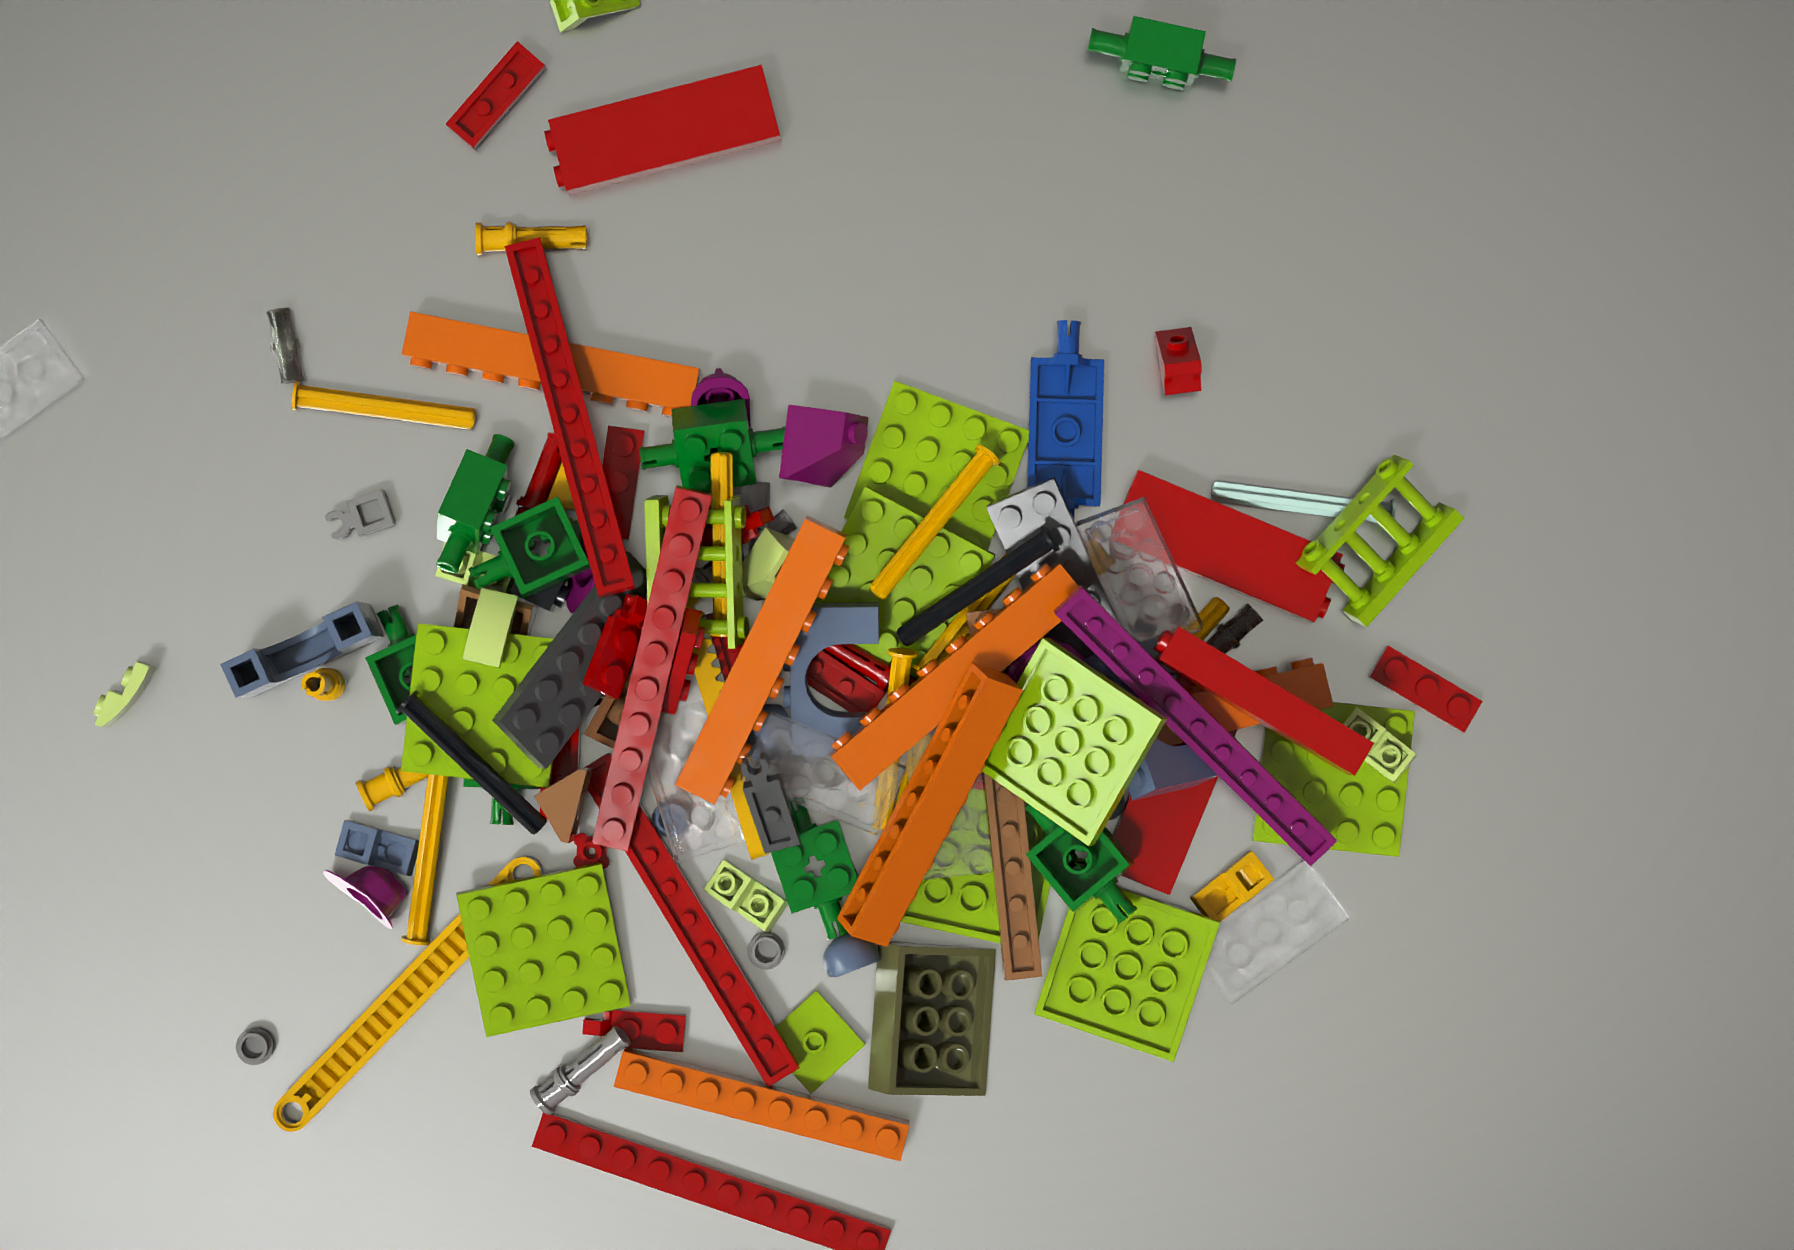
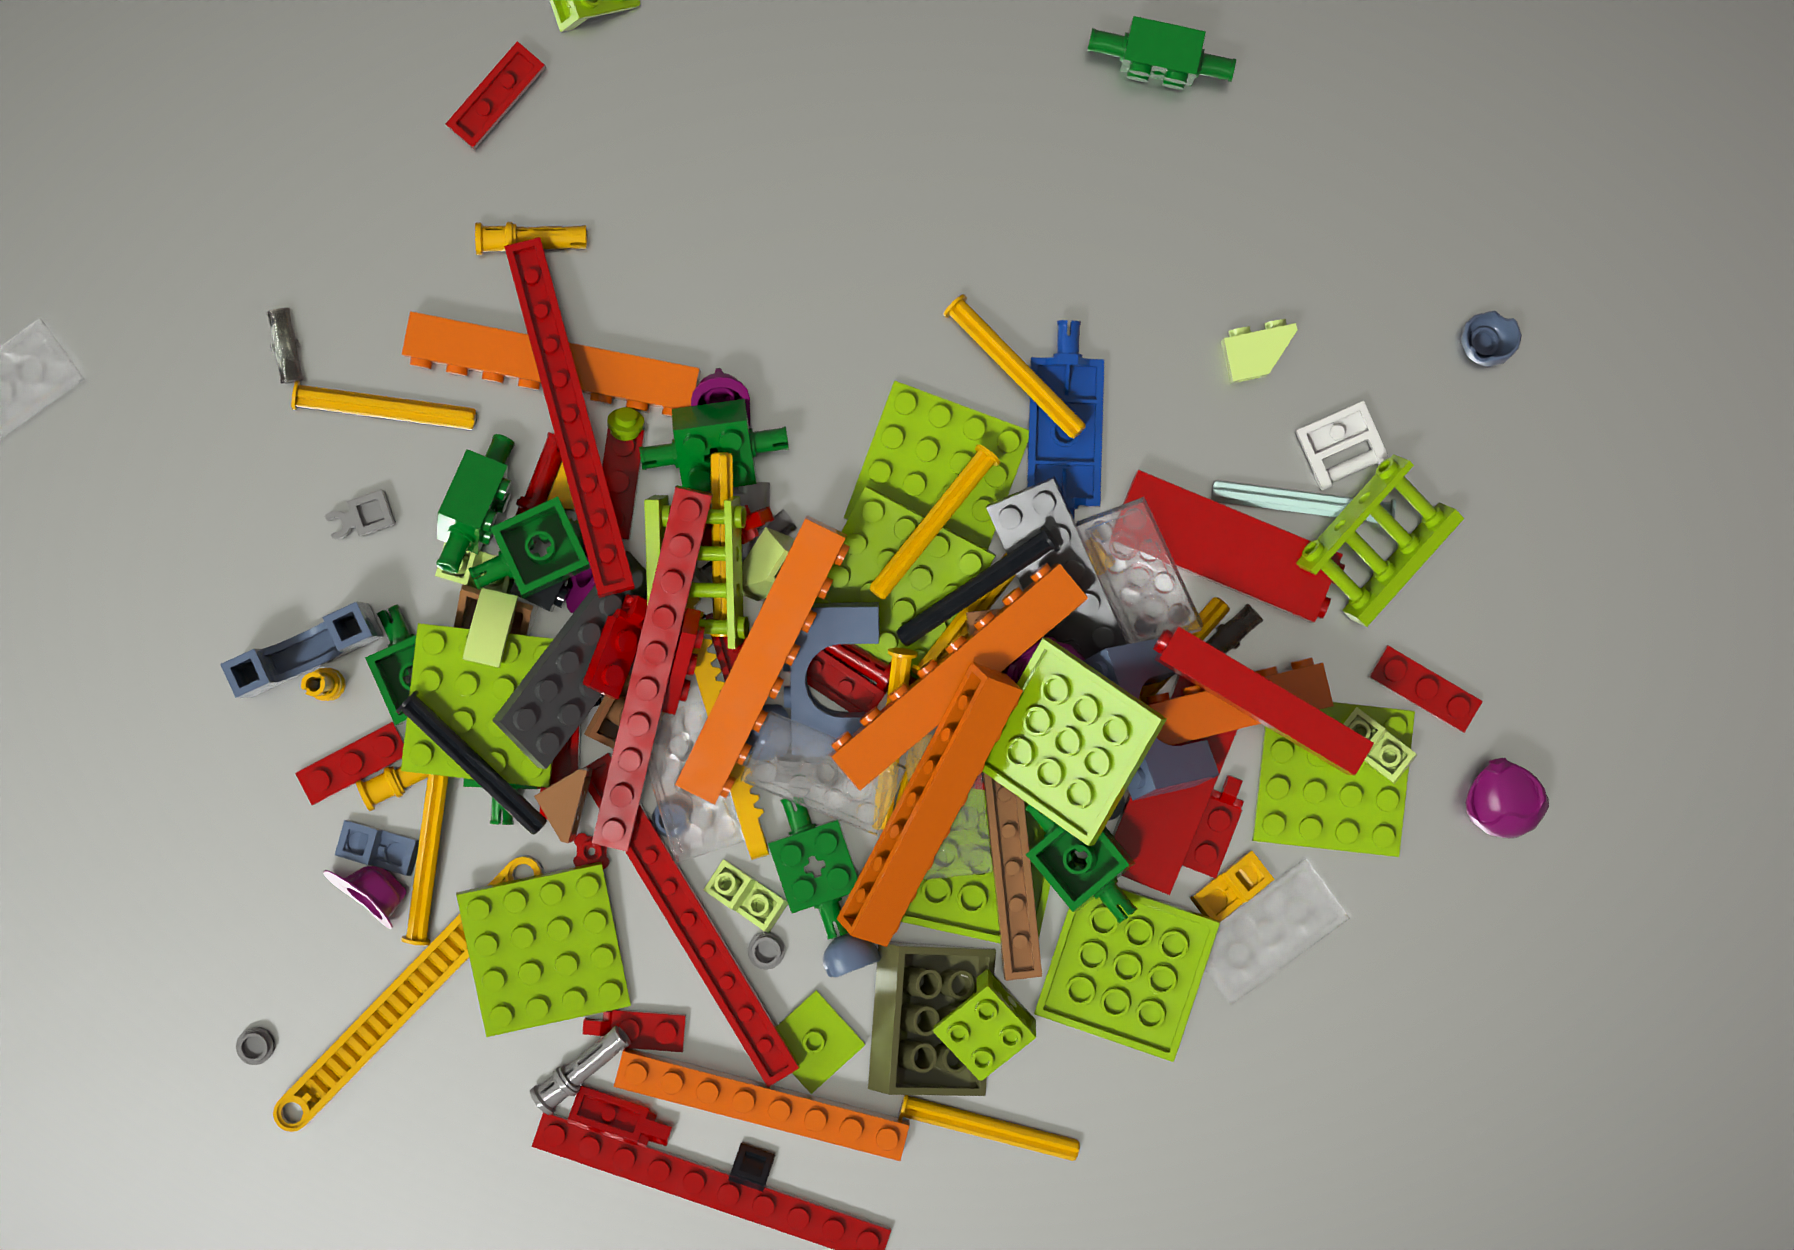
yellowish green slope [94,661,156,727] -> none
red brick [544,64,781,195] -> none
dark grey plate [741,752,801,853] -> none
magenta slope [779,405,869,488] -> none
magenta plate [1054,585,1337,867] -> none
red brick [1155,327,1202,395] -> none
none -> red plate [295,722,404,805]
none -> red hinge [567,1086,672,1147]
none -> lime plate [607,407,644,441]
none -> black tile [728,1143,775,1192]
none -> yellow axle [898,1095,1080,1161]
none -> lime bracket [933,969,1036,1081]
none -> yellow axle [943,294,1086,438]
none -> red hinge [1182,775,1244,879]
none -> yellowish green slope [1221,319,1298,384]
none -> white plate [1295,401,1389,491]
none -> sand blue hair [1461,311,1522,367]
none -> magenta helmet [1465,758,1549,839]

